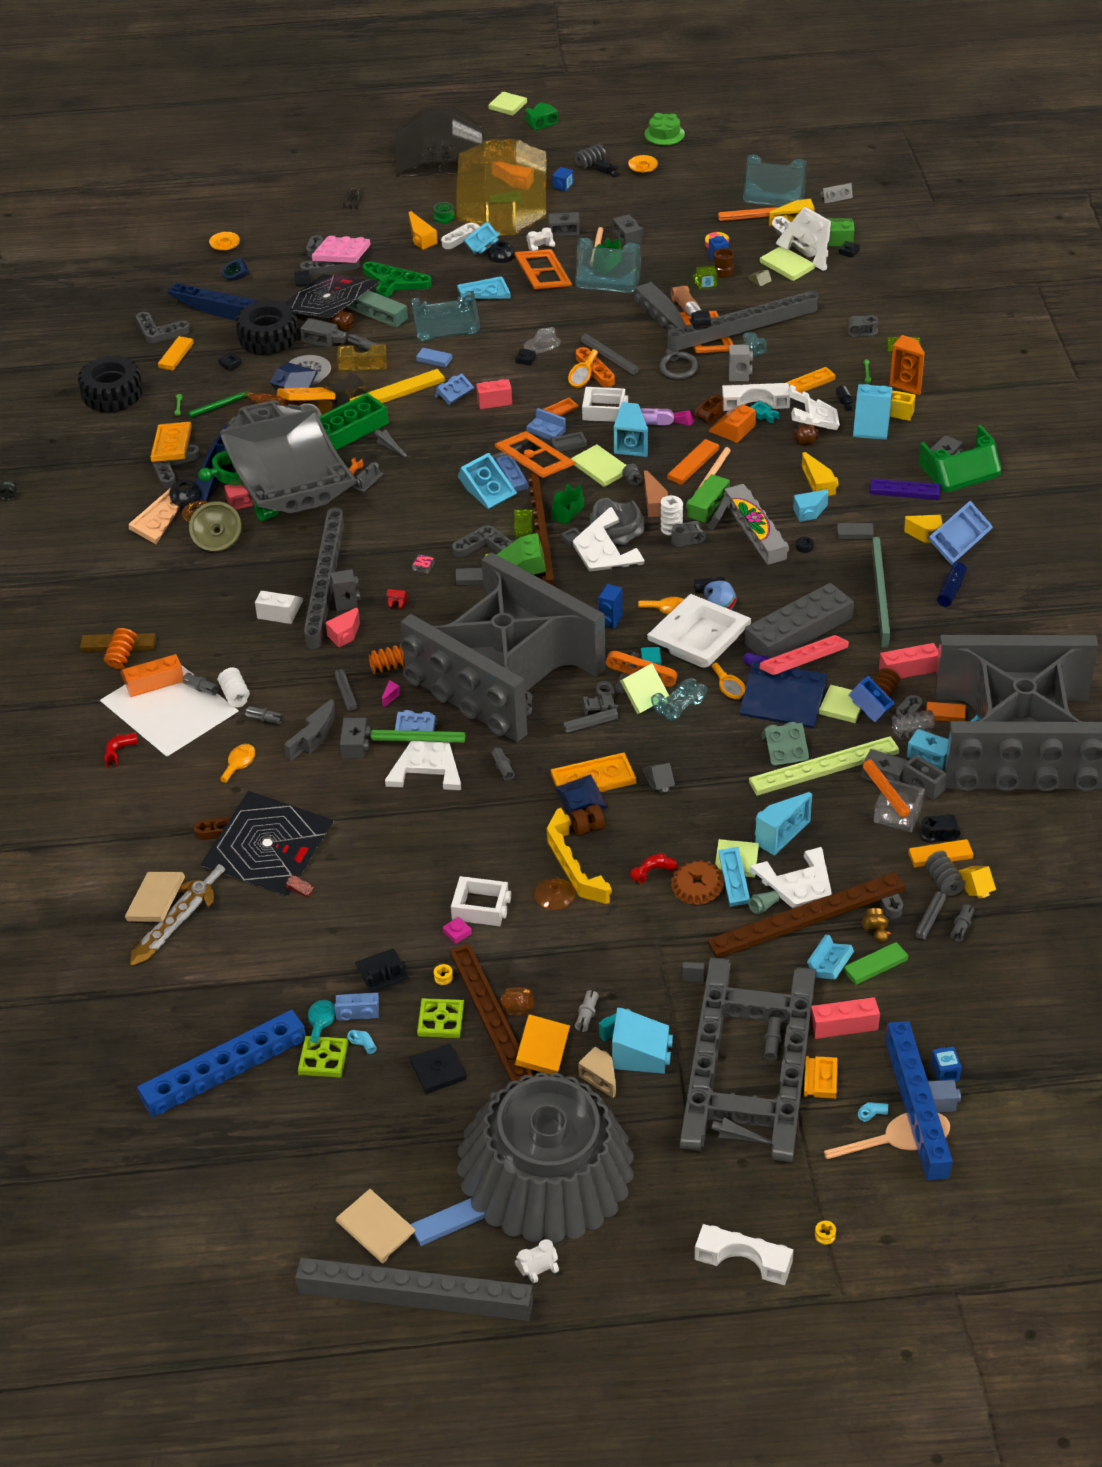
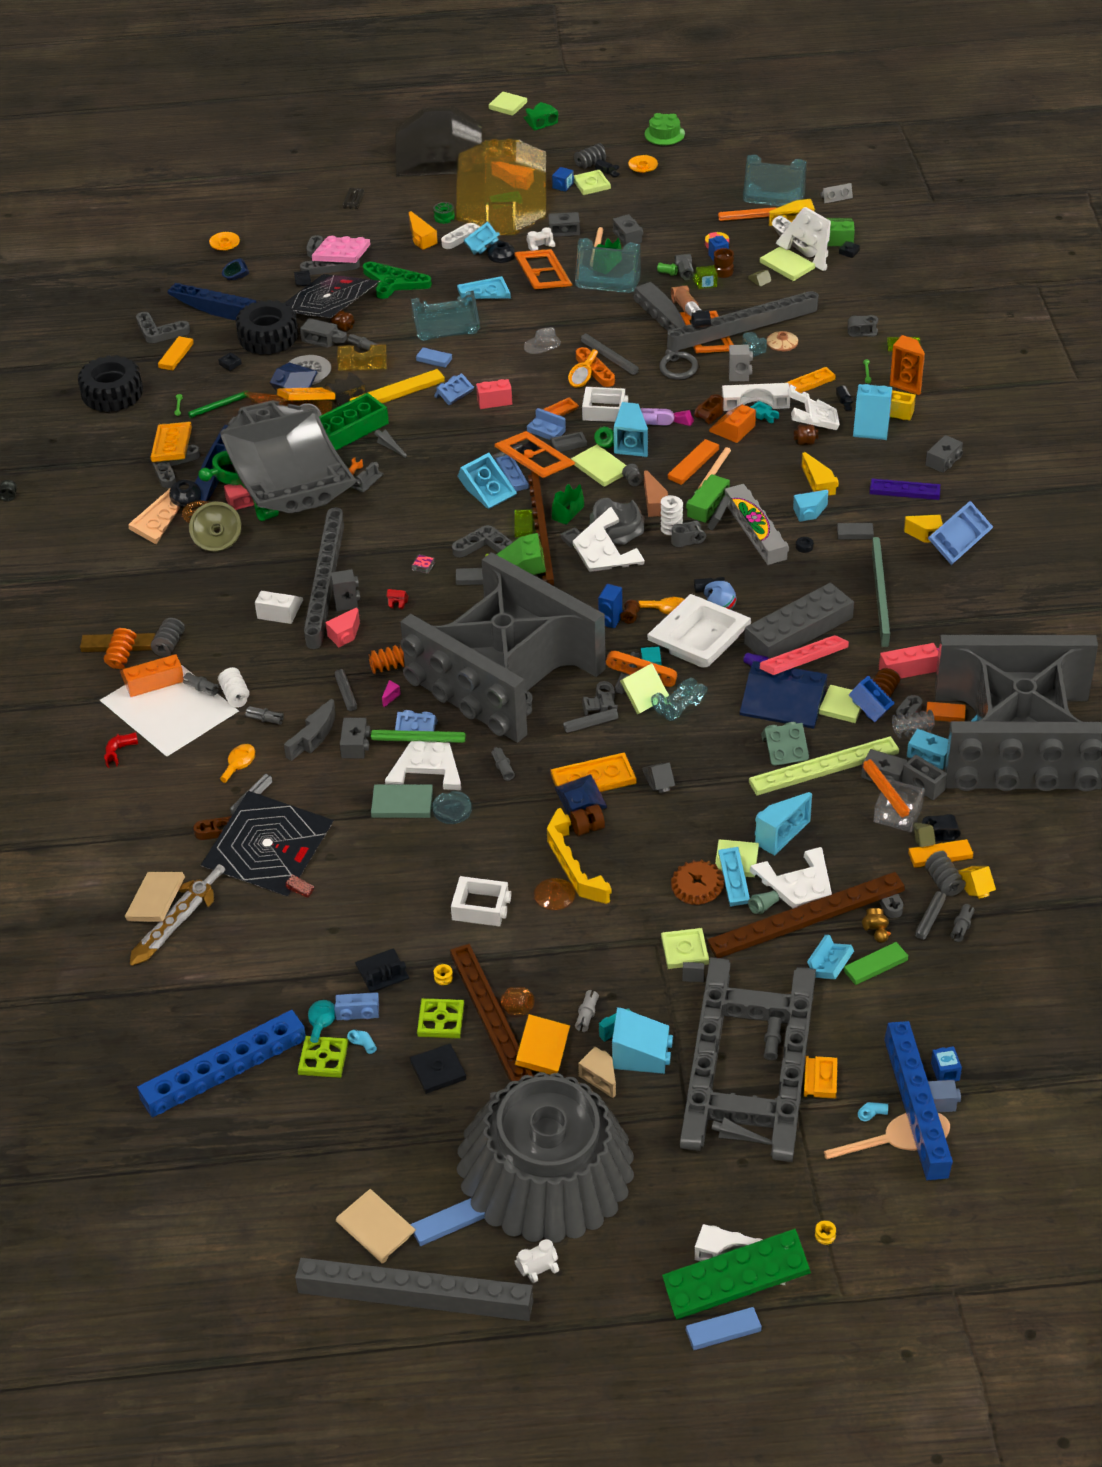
sand green brick [347,290,408,328] -> none
dark pink plate [442,917,472,944] -> none
black plate [516,349,536,365] -> none
red piece [630,853,677,884] -> none
light orange piece [712,662,745,699] -> none
coral brick [810,997,880,1039] -> none
green windscreen [918,425,1002,492] -> none
clear blue axle [937,562,967,607] -> none
none -> dark grey piece [151,618,185,657]
none -> dark grey axle [230,774,273,814]
none -> sand green tile [371,784,433,818]
none -> clear light blue tile [433,791,472,824]
none -> yellowish green tile [574,170,611,195]
none -> green piece [594,426,614,449]
none -> reddish brown bush [620,599,640,624]
none -> bright green pin [657,263,678,276]
none -> yellowish green tile [661,928,709,969]
none -> green plate [662,1228,811,1320]
none -> dark grey piece [675,254,694,280]
none -> medium blue tile [686,1307,762,1350]
none -> dish [766,331,798,352]
none -> olive slope [913,823,936,847]

